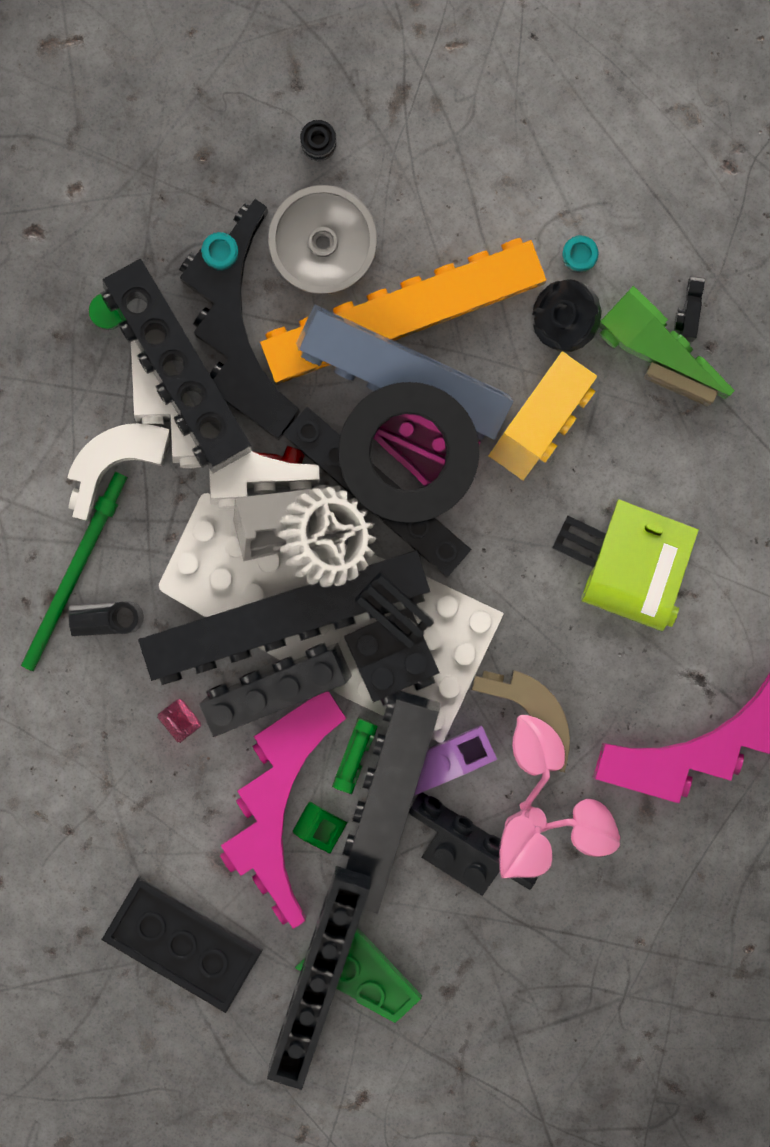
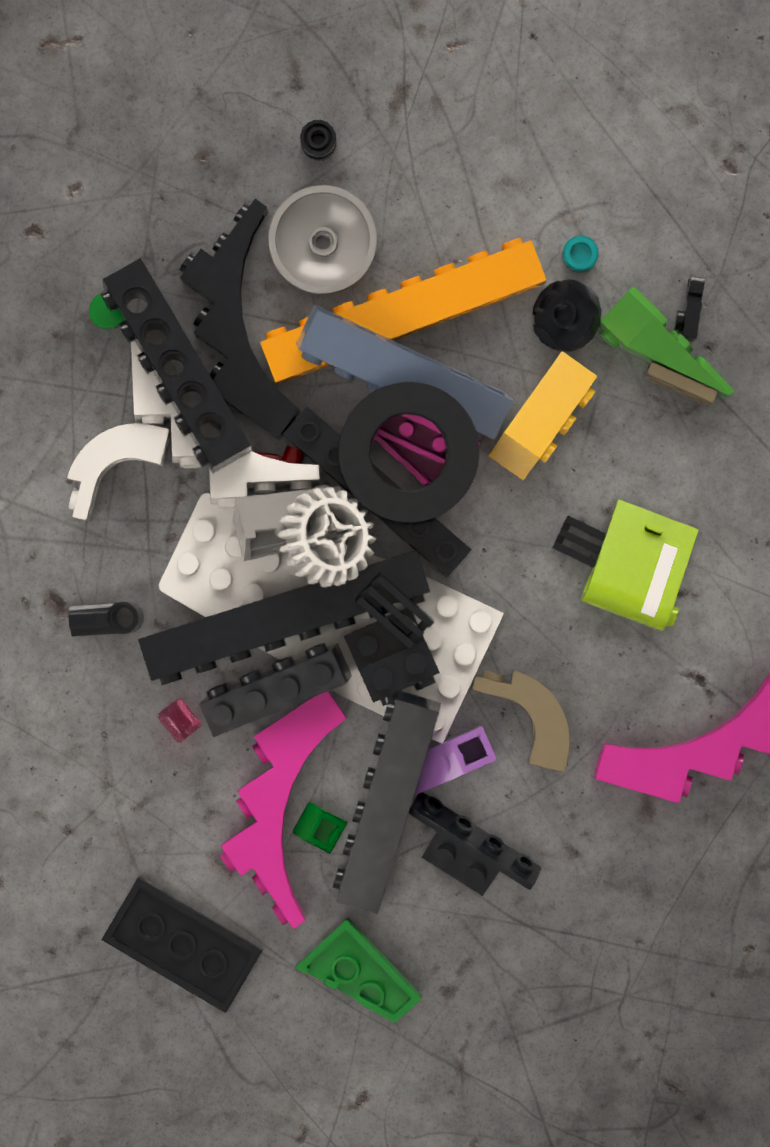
green bar [21,471,128,672] -> none
teal tile [201,232,238,270] -> none
black brick [267,866,371,1090] -> none
green plate [332,717,378,795] -> none
bright pink plant [500,715,620,879] -> none

